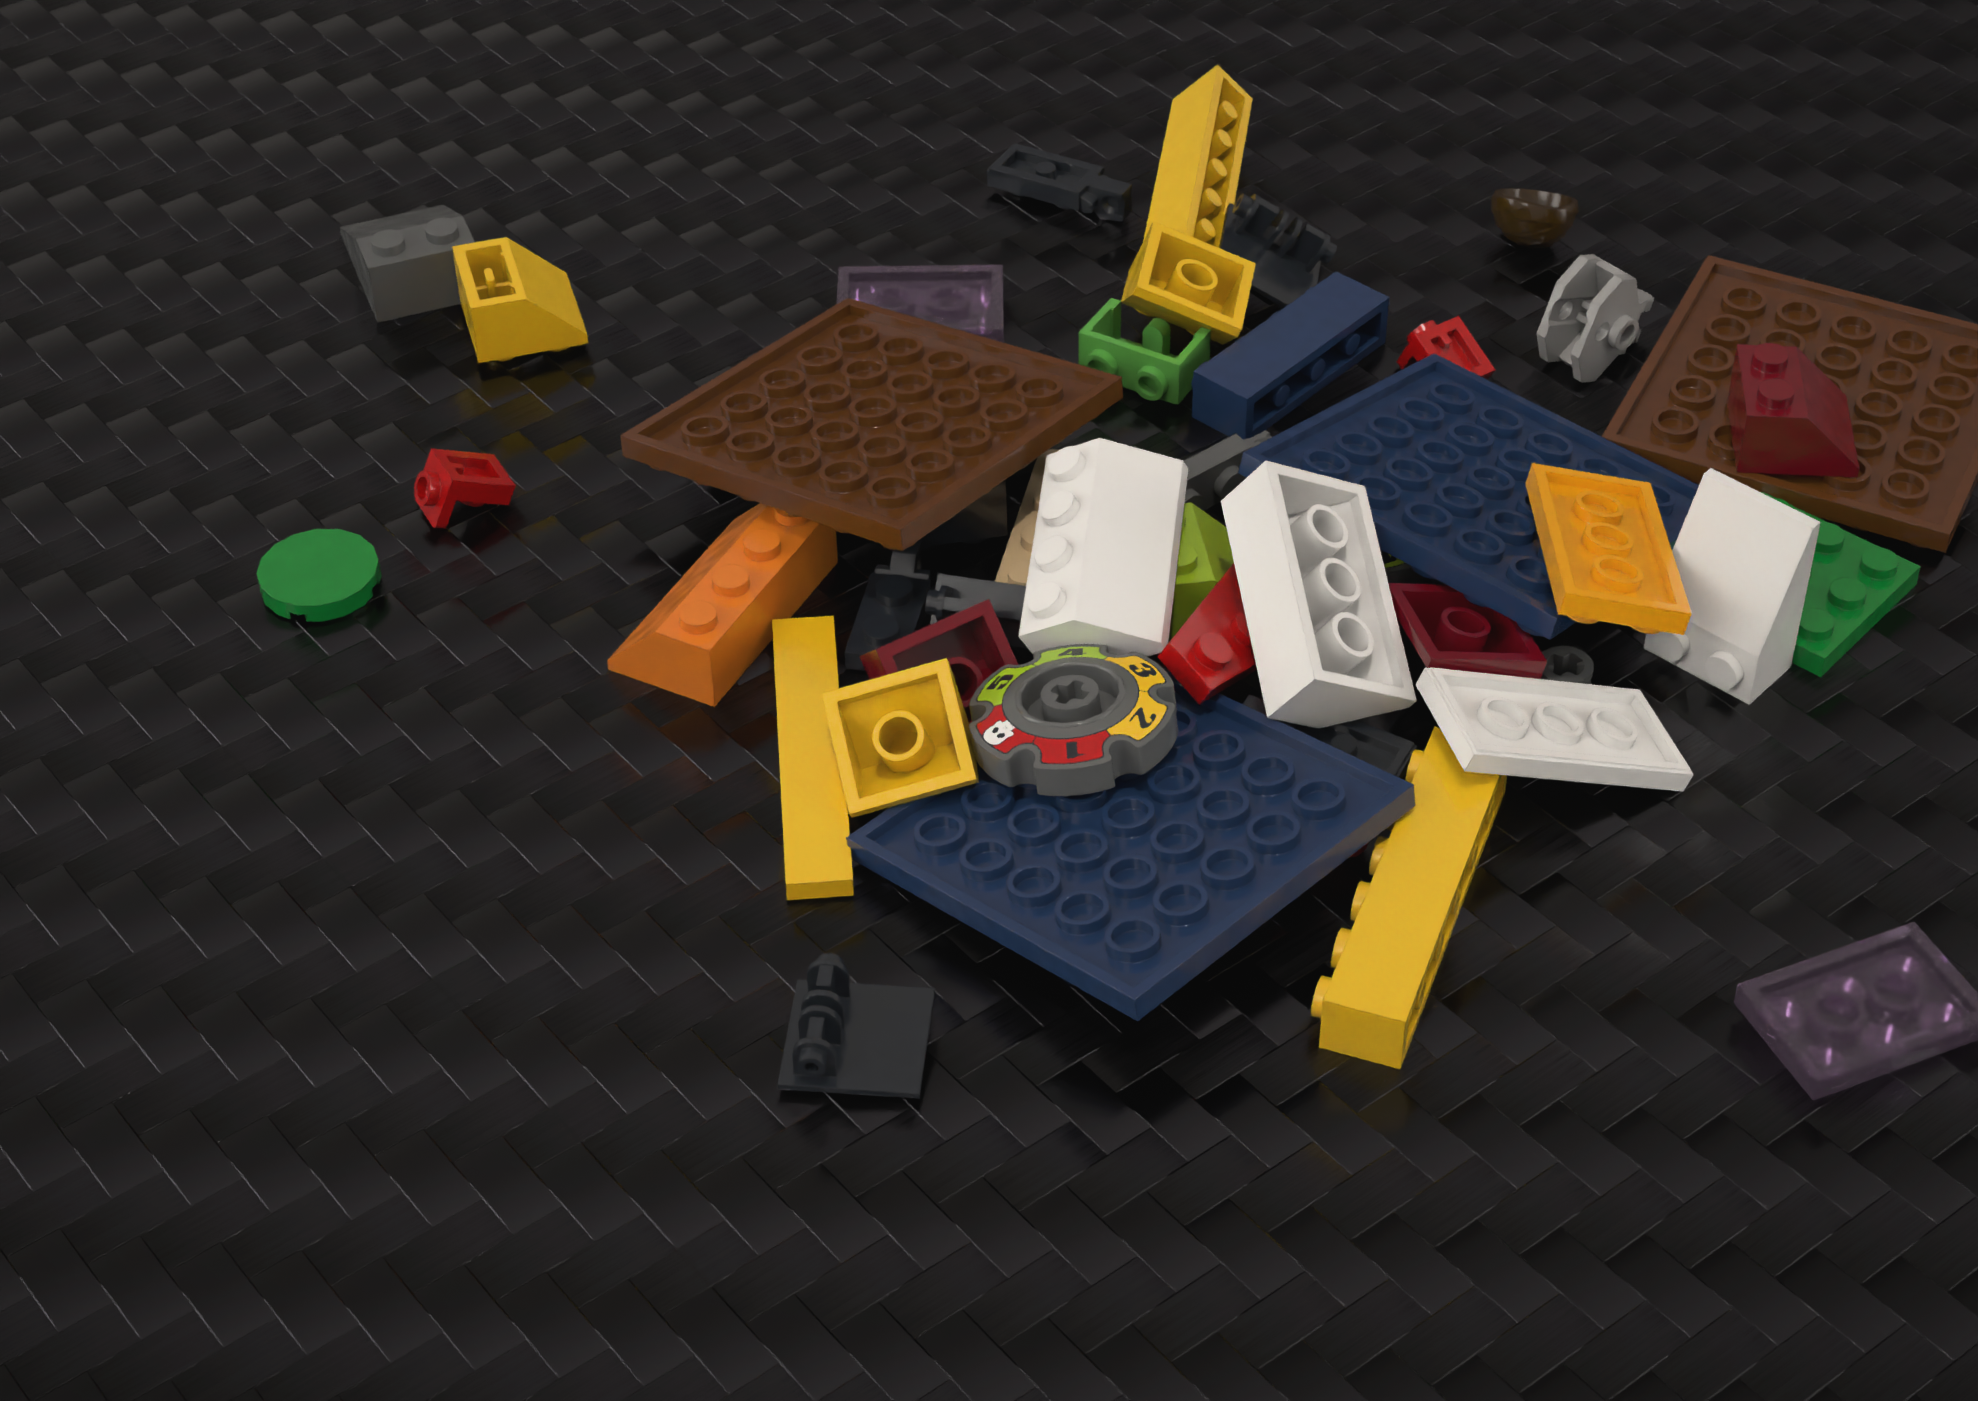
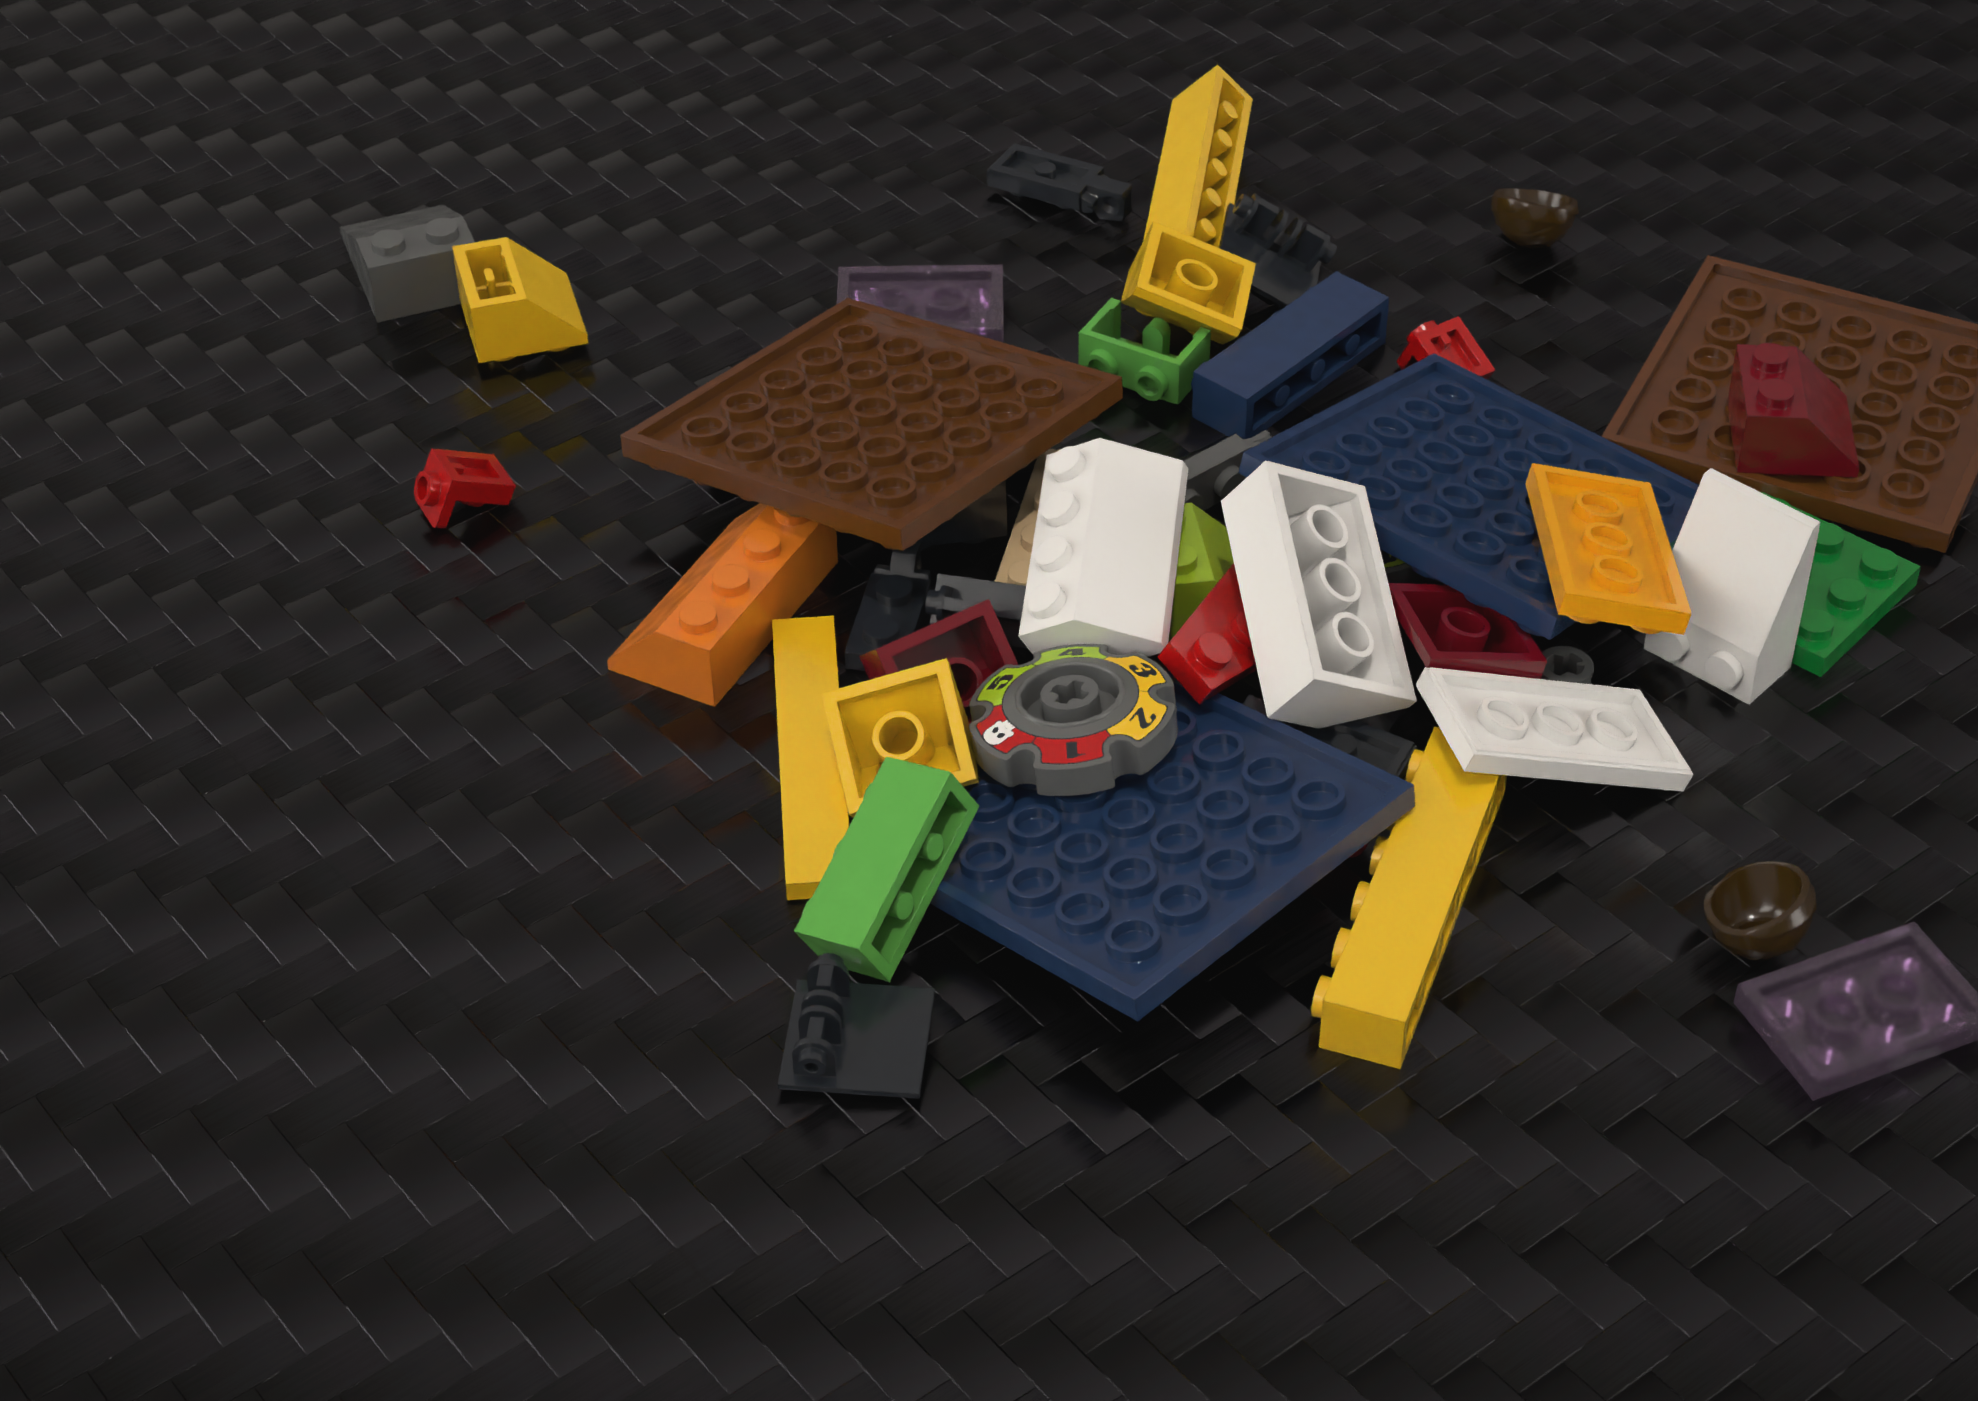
green tile [256,529,381,622] -> none
light grey hinge [1536,254,1654,383] -> none
none -> bright green brick [794,757,980,982]
none -> dark brown piece [1704,861,1817,960]

